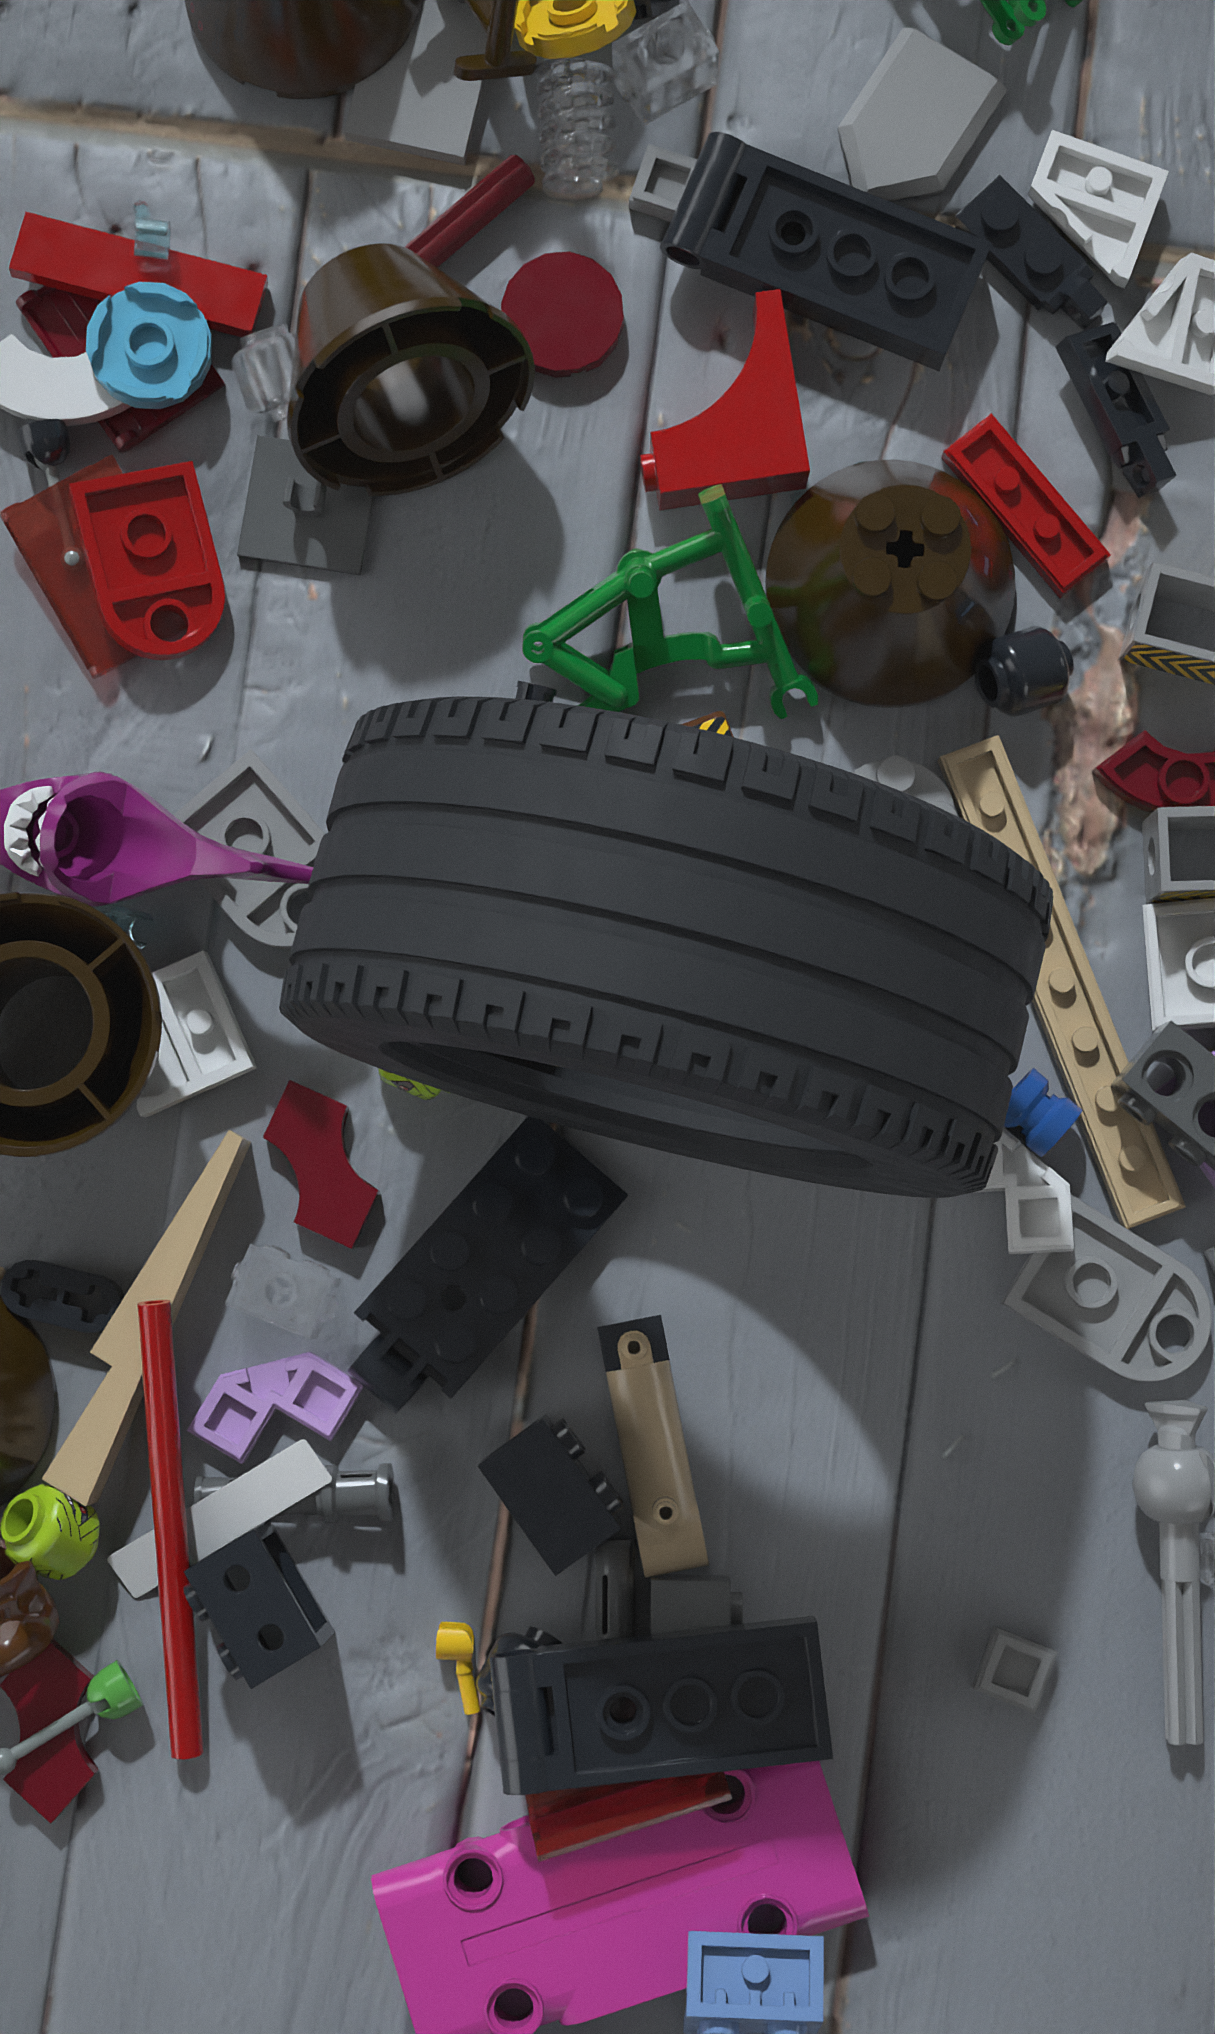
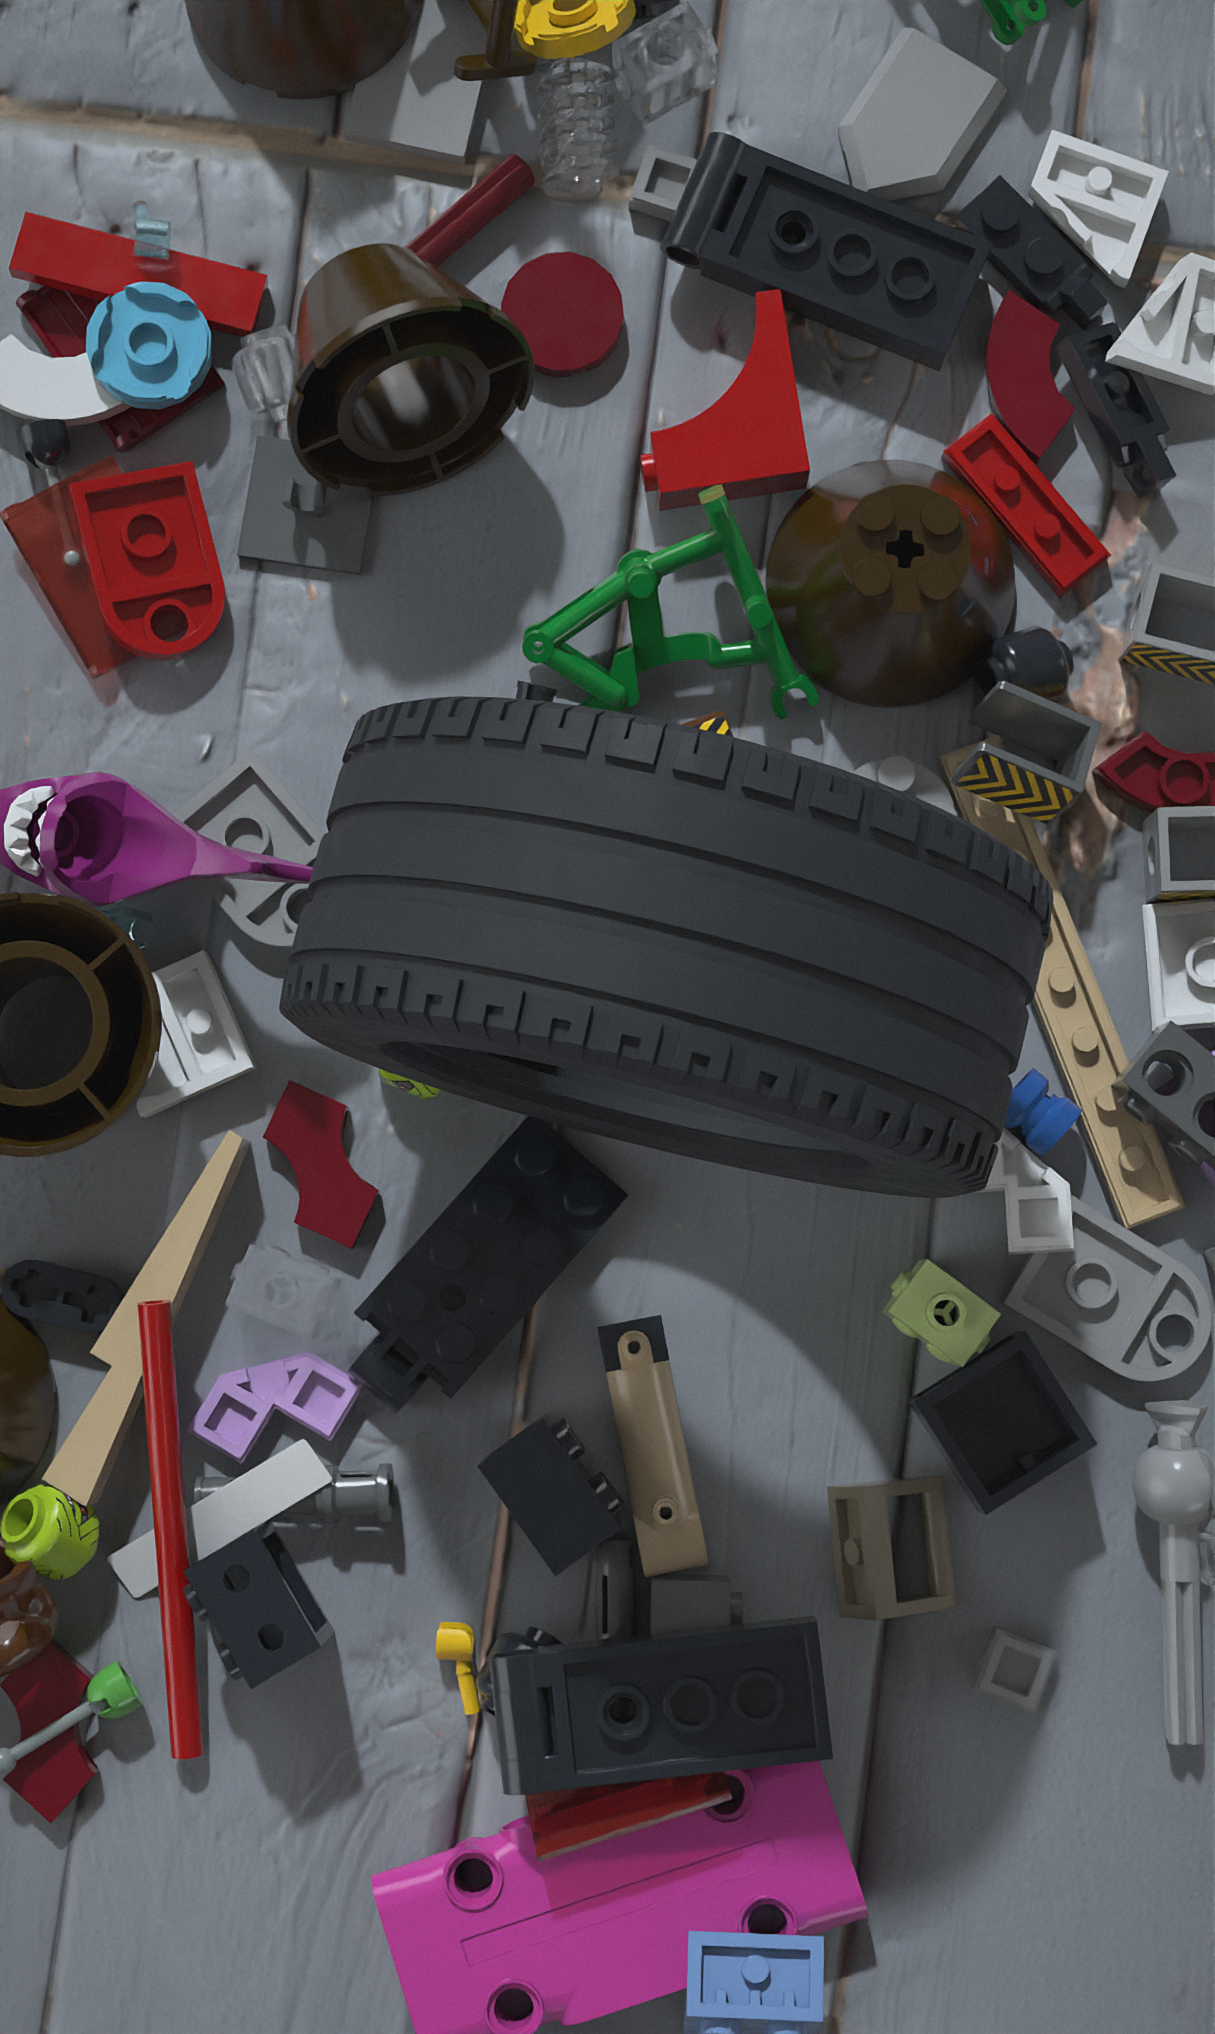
none -> dark tan tile [827,1475,956,1620]
none -> yellowish green head [882,1259,1001,1367]
none -> black piece [907,1331,1097,1515]
none -> dark grey piece [950,681,1102,826]
none -> dark red tile [984,290,1075,465]

